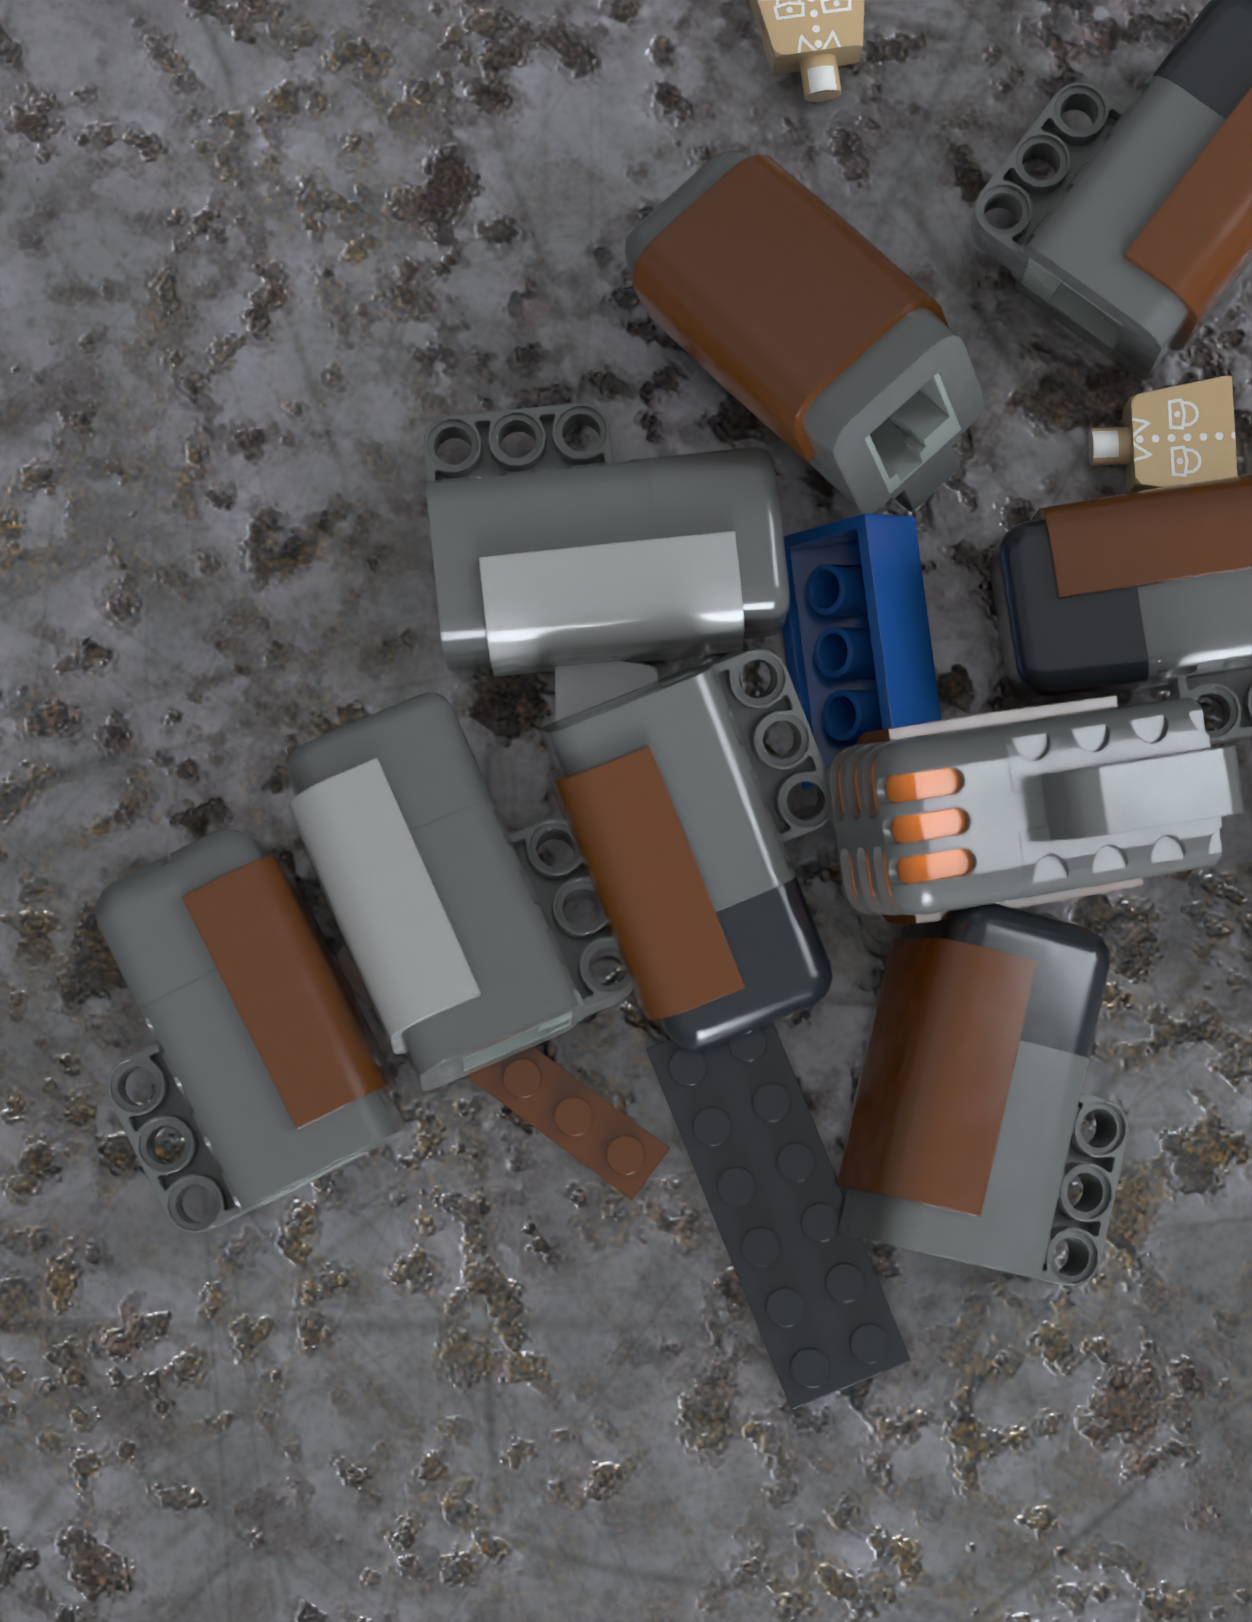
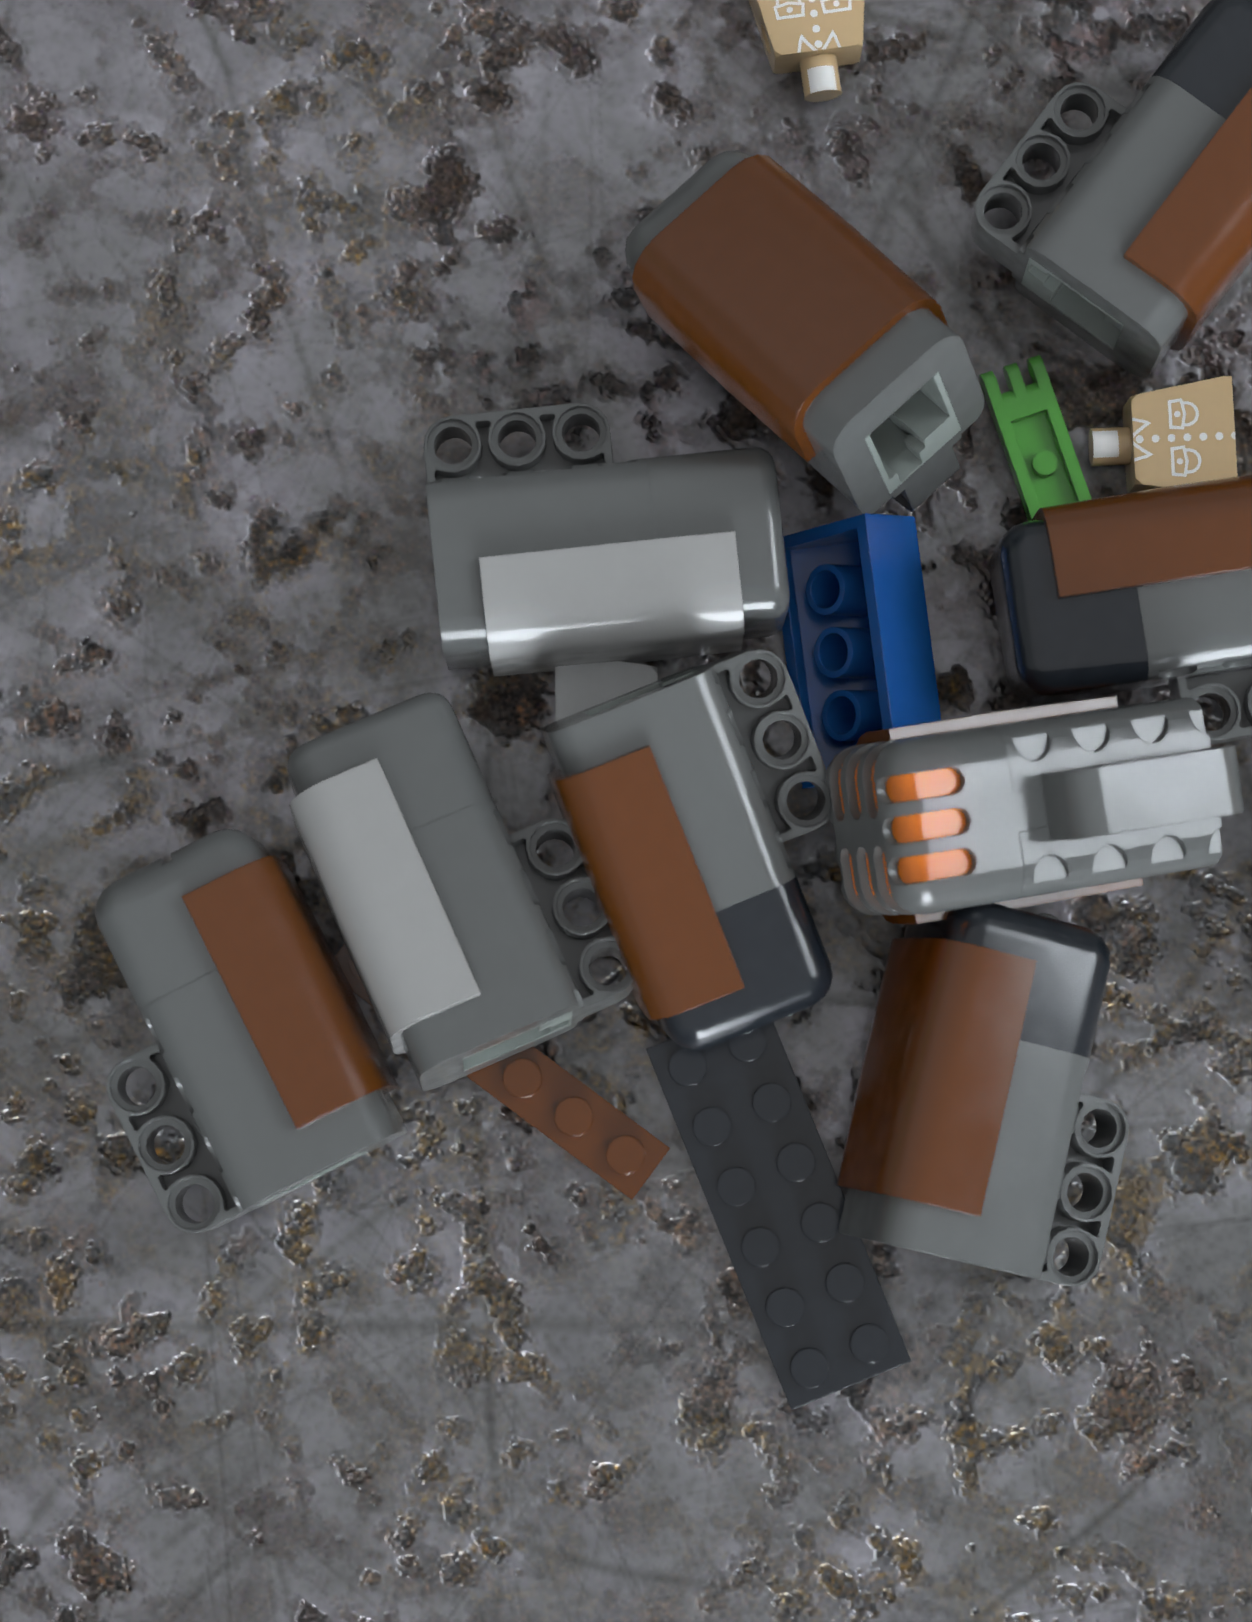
none -> bright green hinge [979,355,1091,521]

